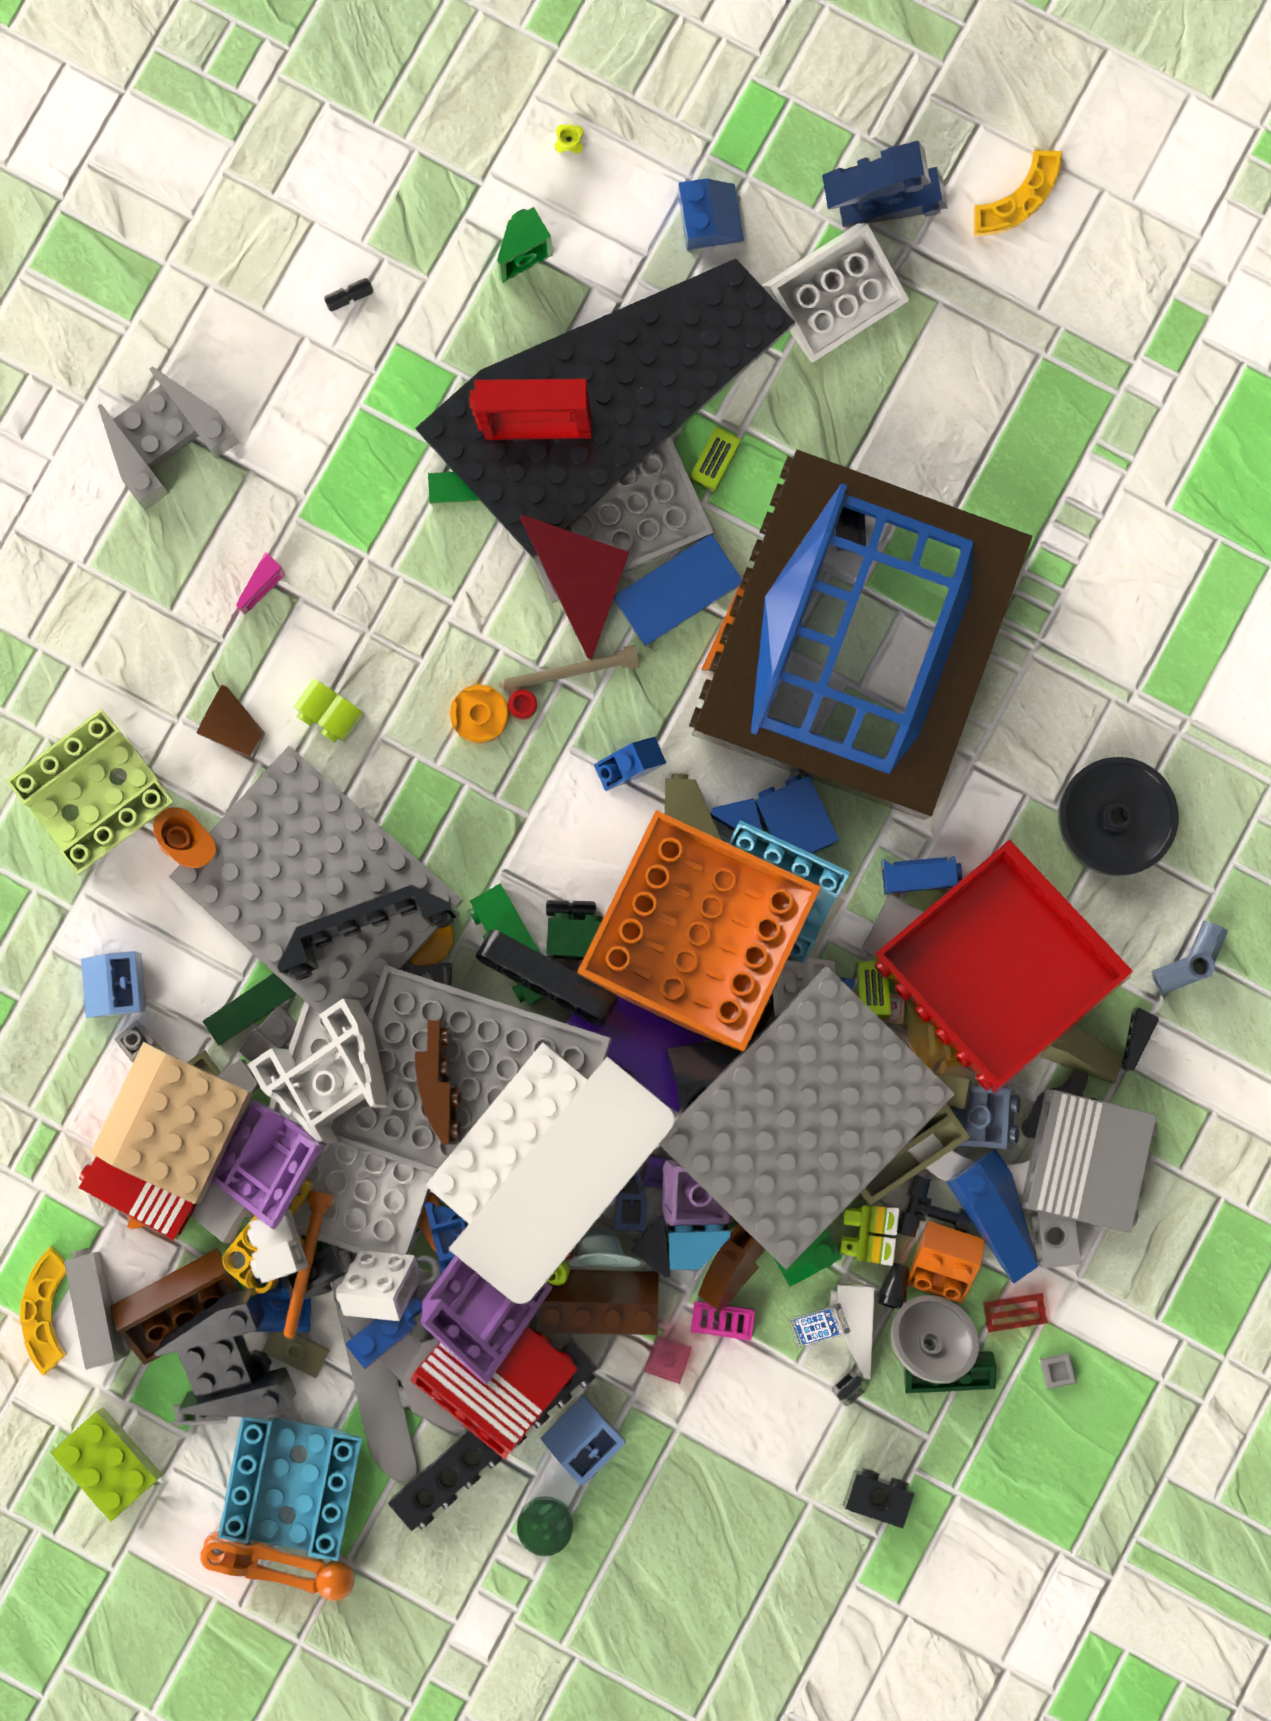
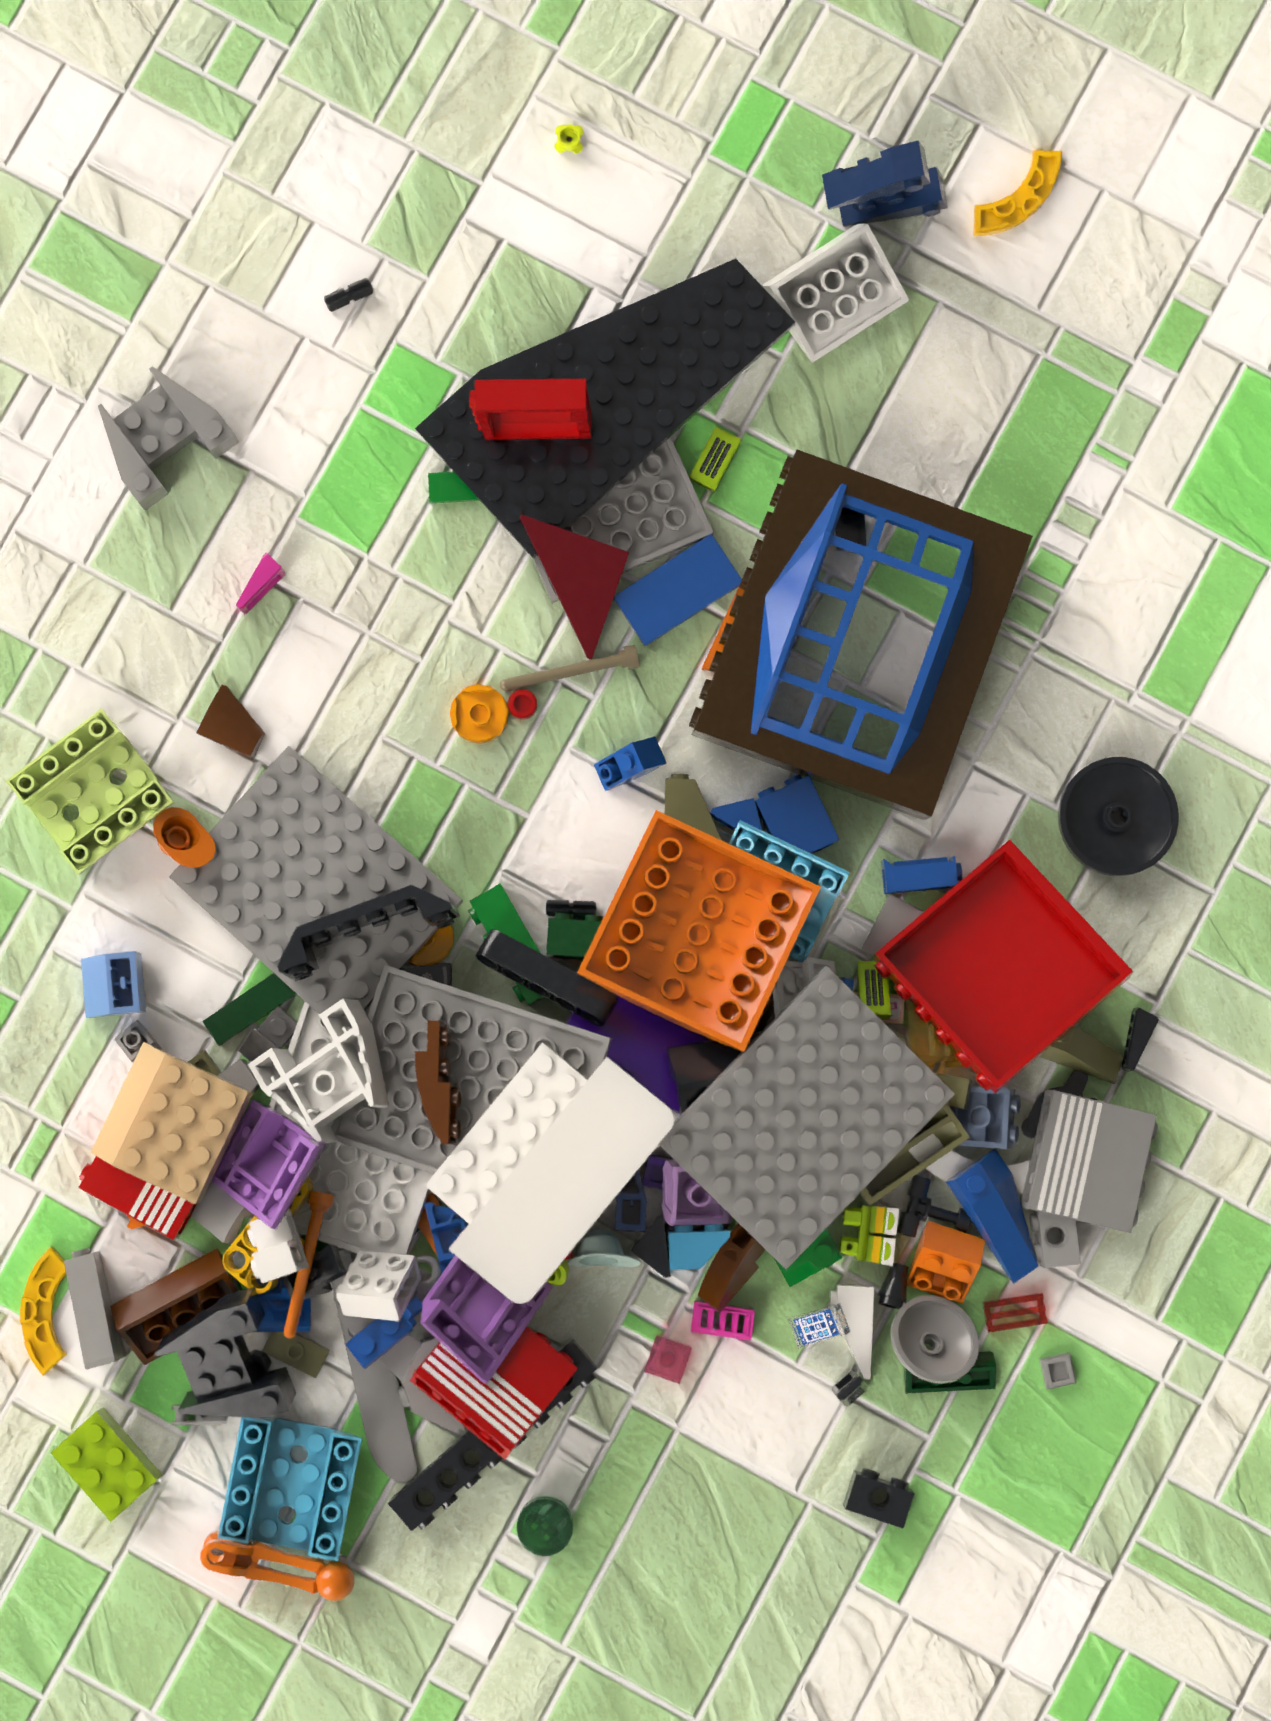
lime brick [294,678,364,743] -> none
green slope [497,207,553,283] -> none
reddish brown slope [536,1269,659,1335] -> none
medium blue slope [540,1395,626,1486] -> none
blue slope [678,178,744,250] -> none
sand blue piece [1151,920,1228,995] -> none

